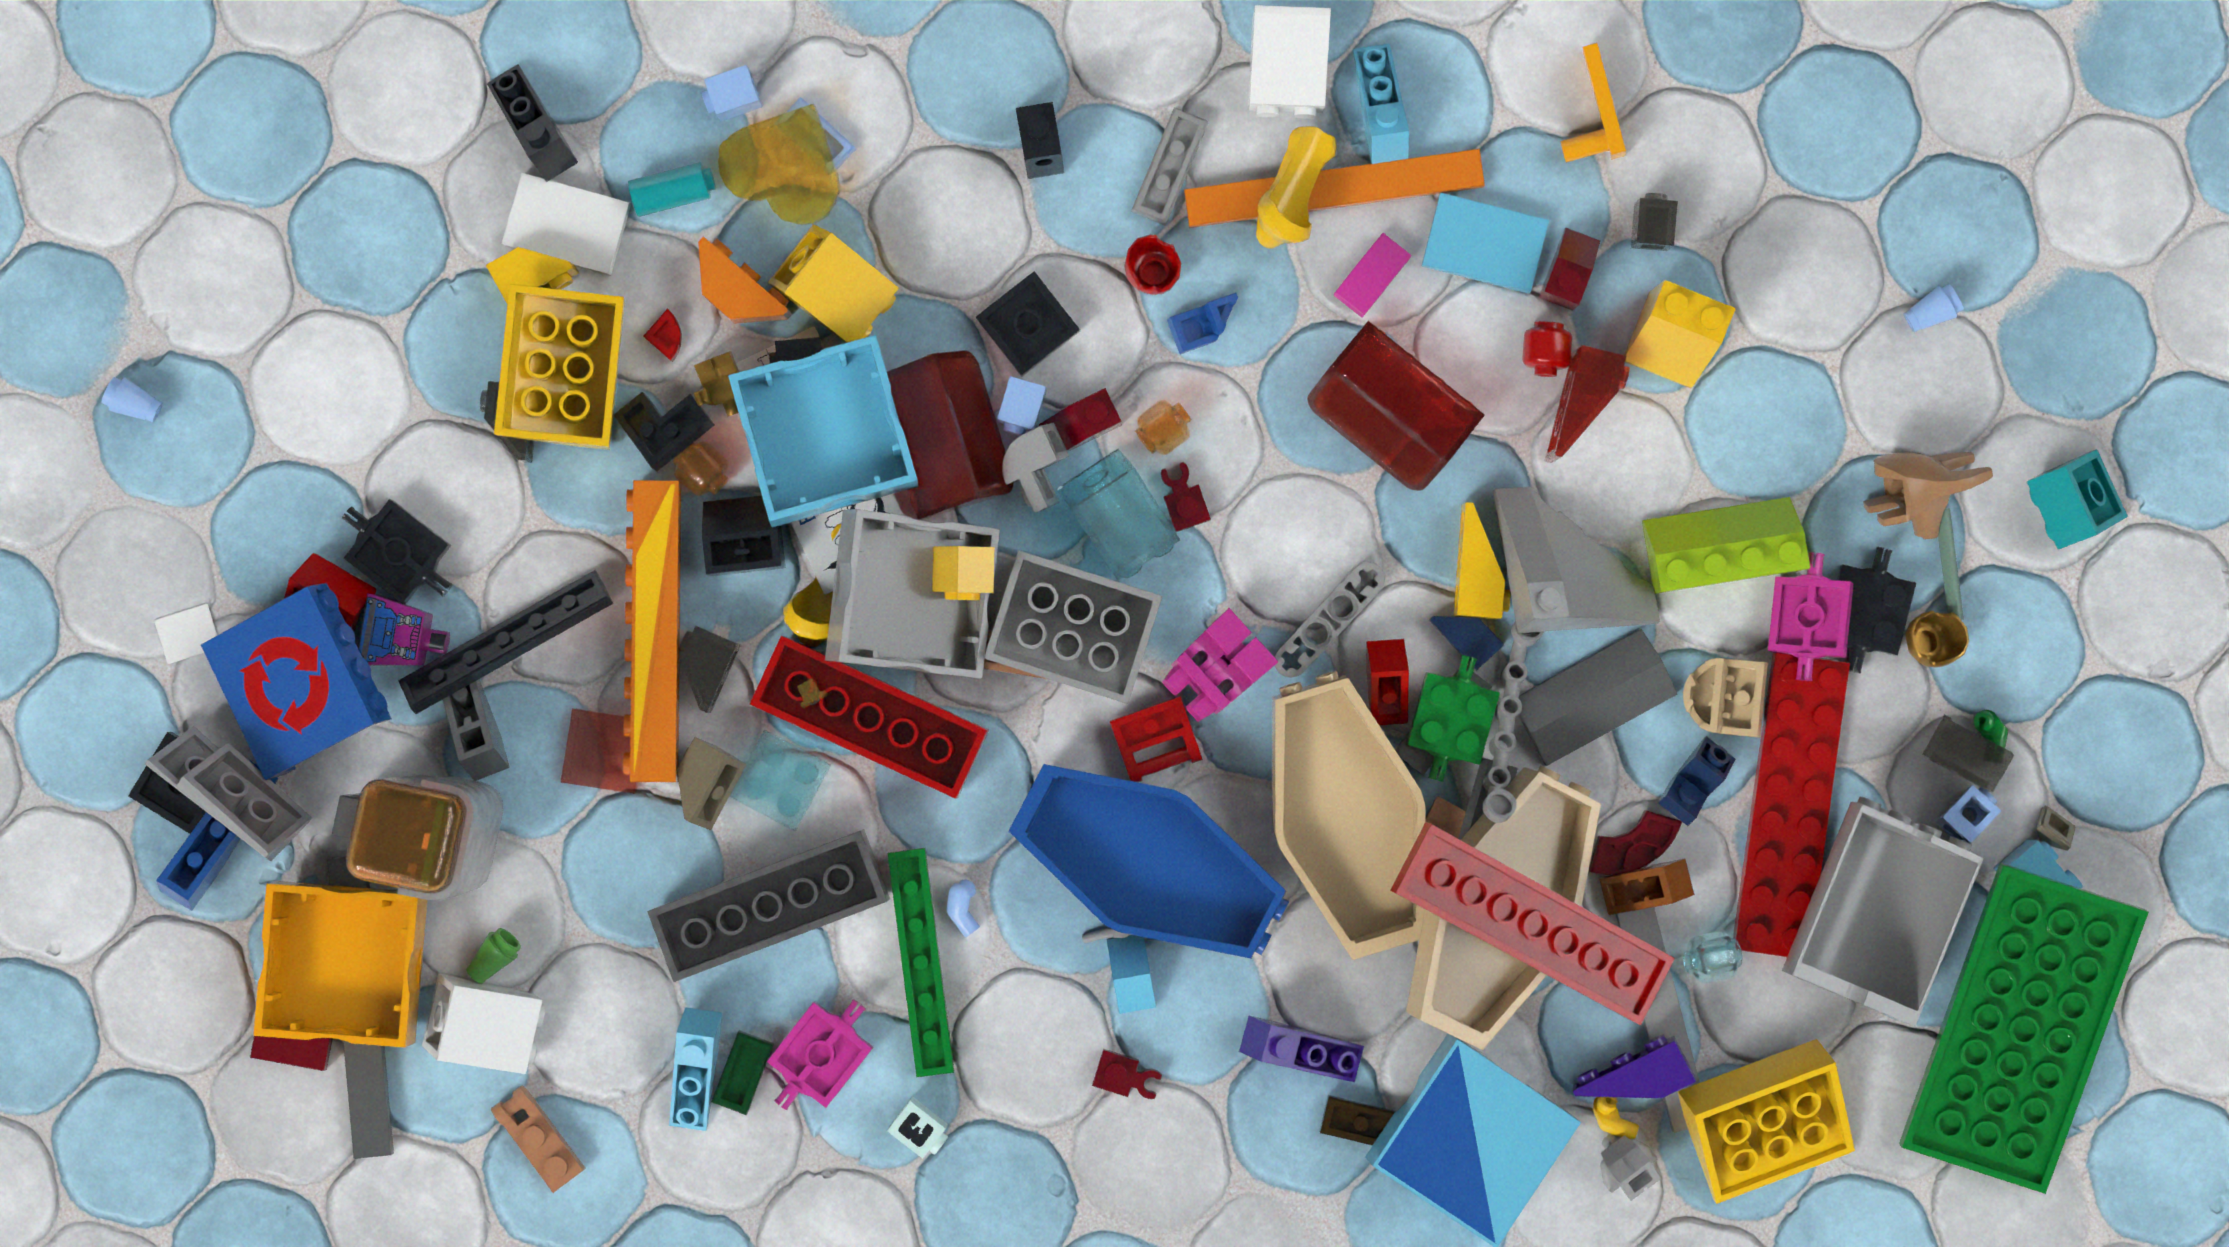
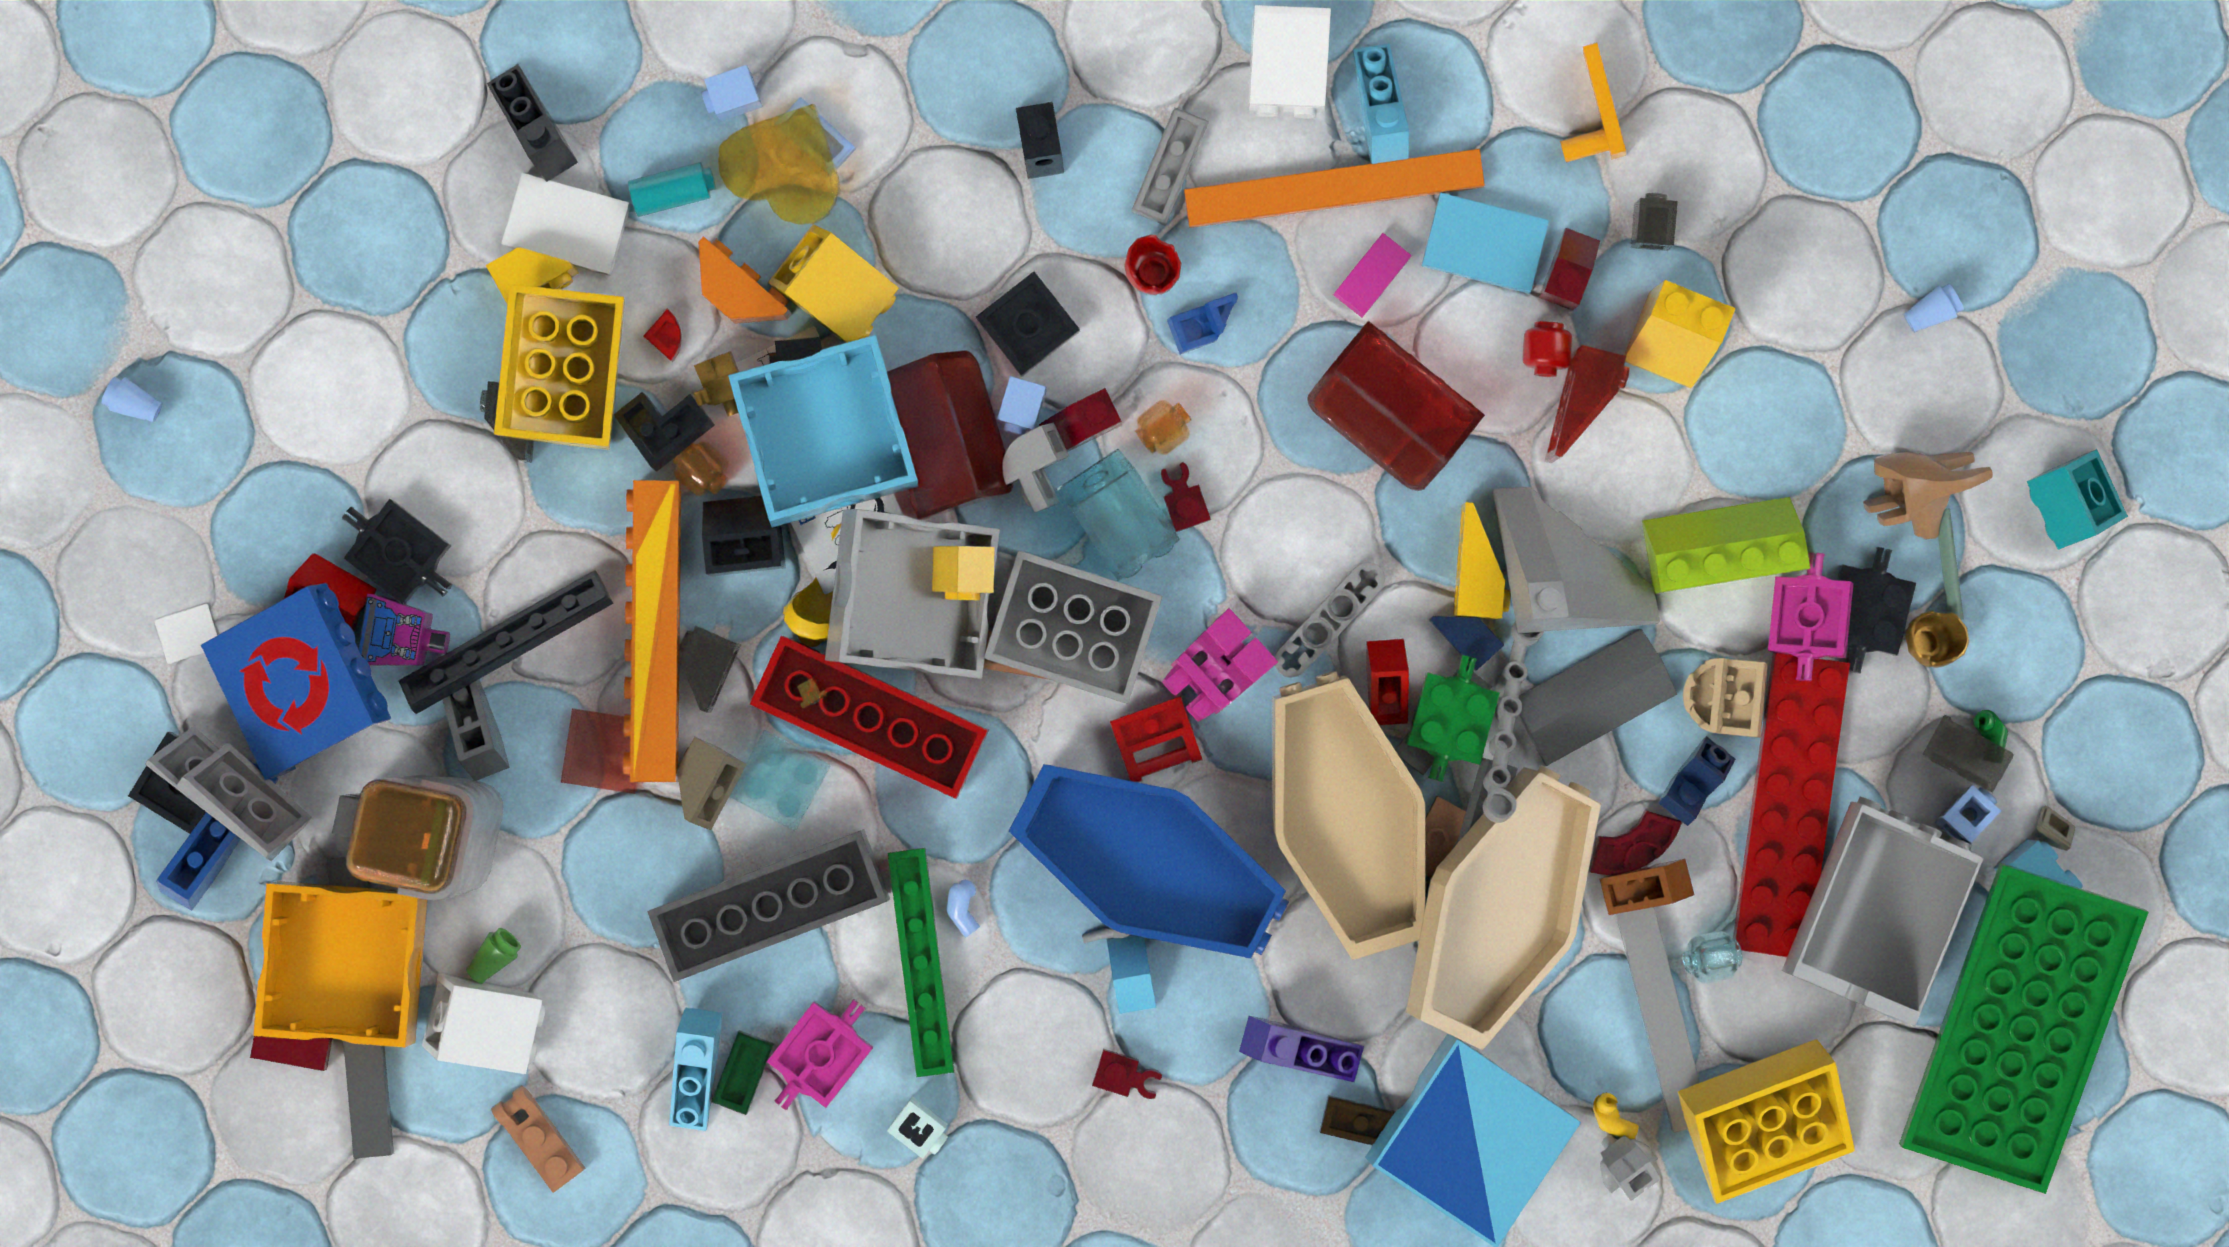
yellow hair [1256,126,1337,249] -> none
plate [1390,822,1675,1025] -> none
dark purple slope [1572,1034,1696,1099] -> none

